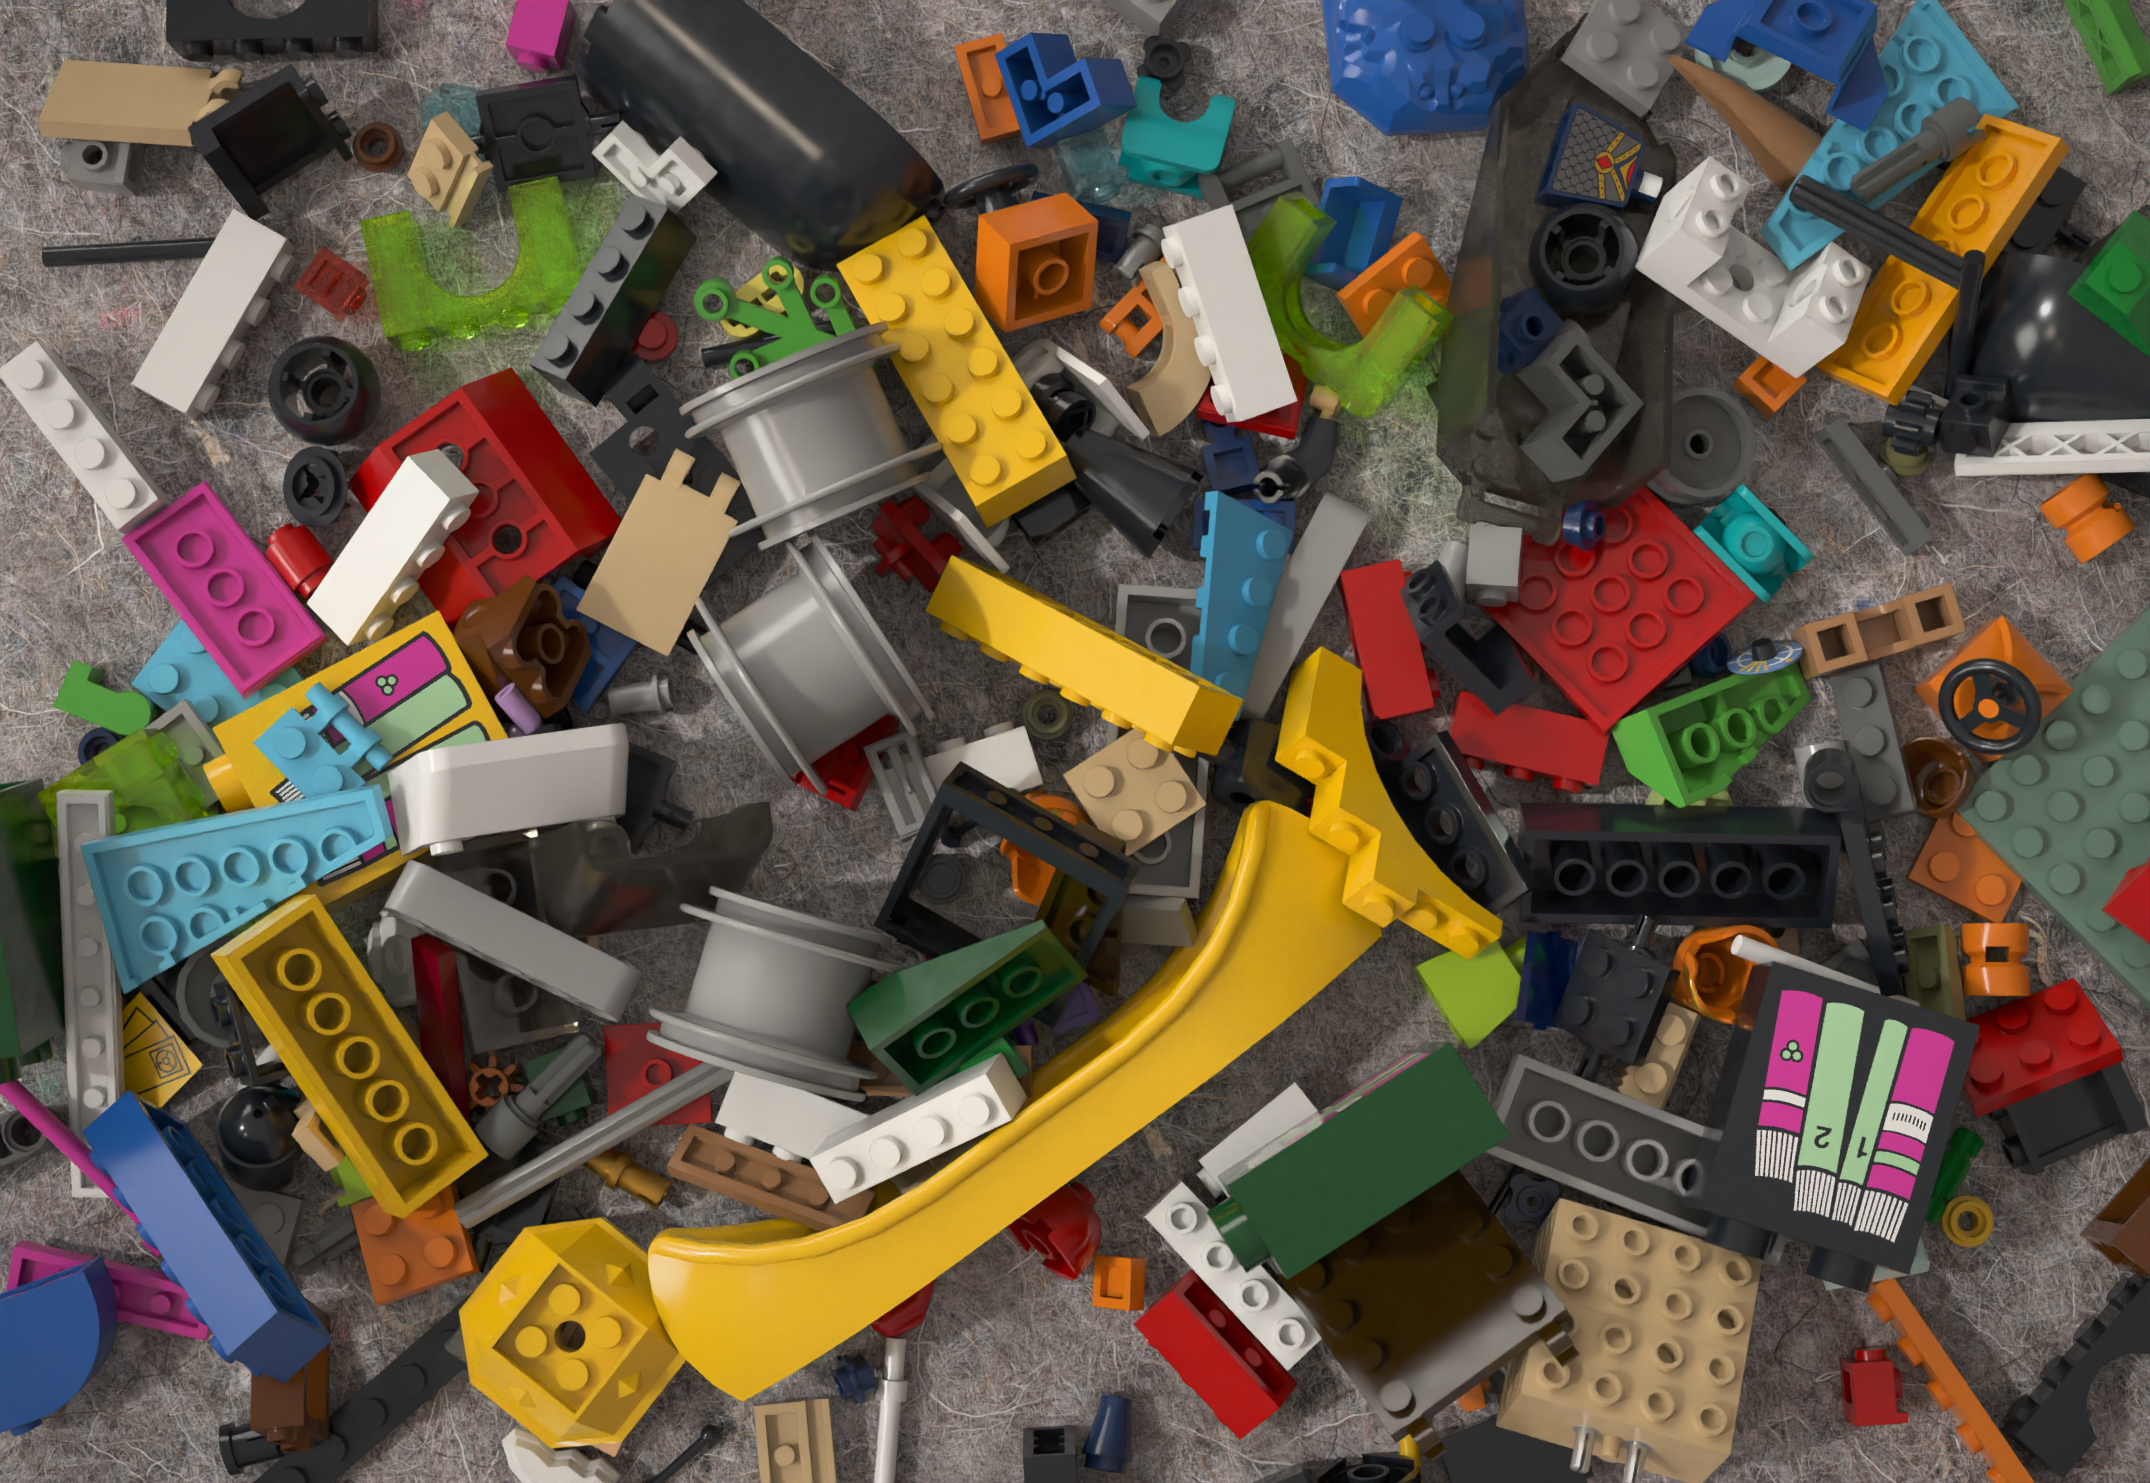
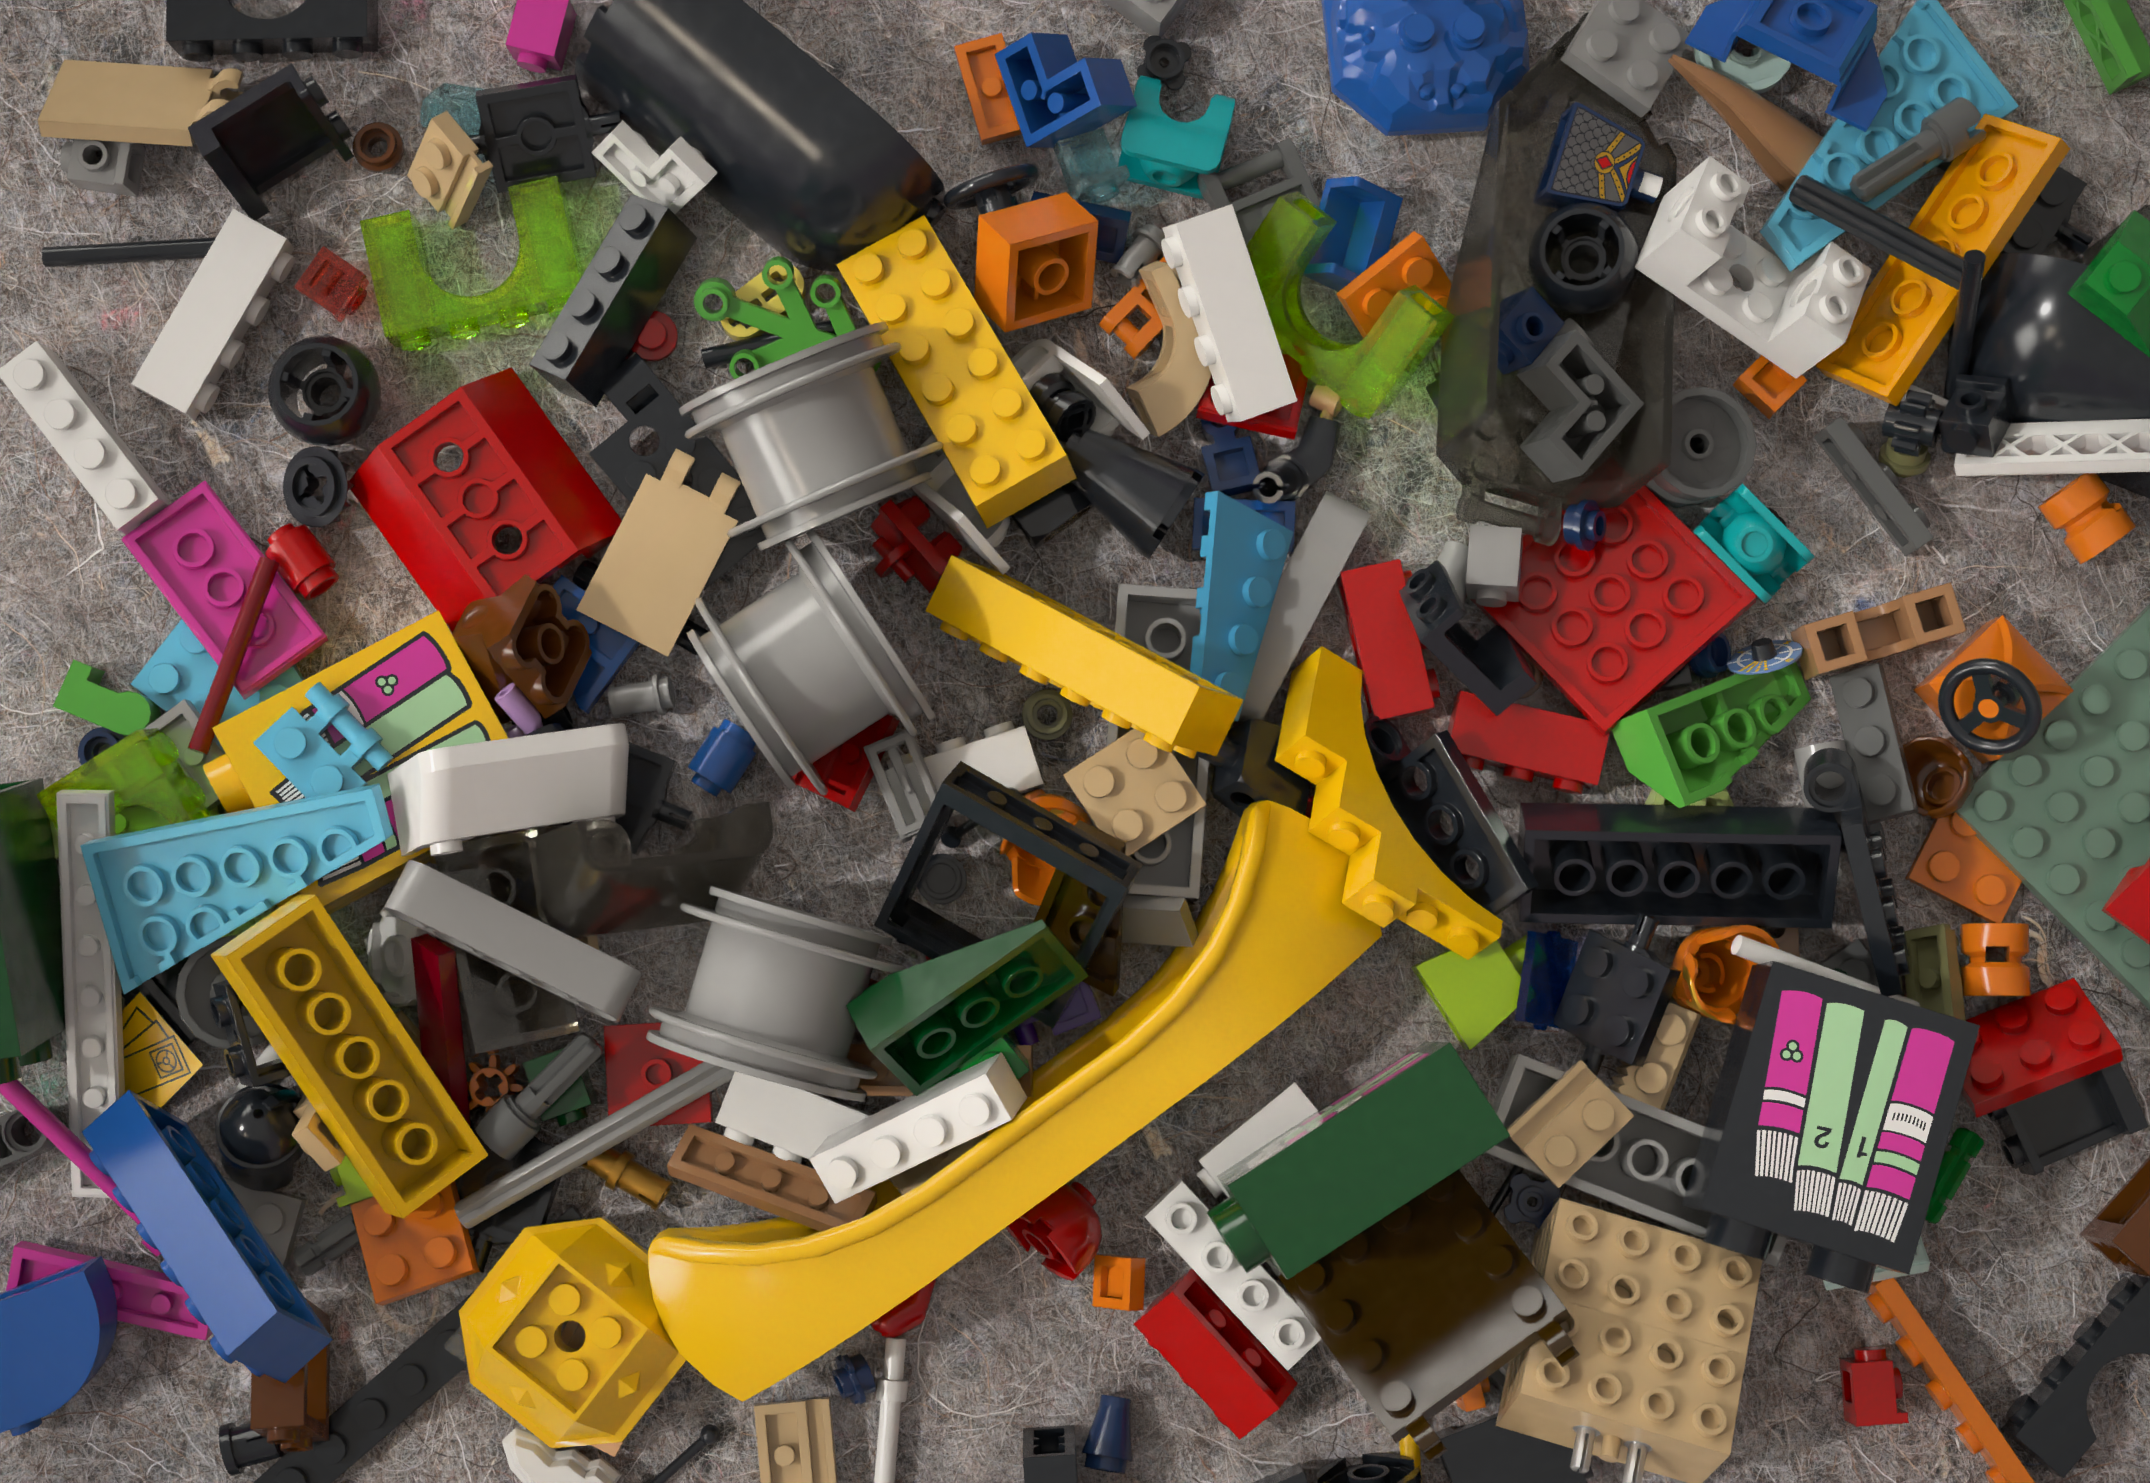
white brick [307,449,480,646] -> none
yellow plate [1940,1195,1994,1247] -> none
none -> dark red bar [188,557,279,755]
none -> blue brick [688,718,757,797]
none -> tan plate [1507,1060,1634,1188]

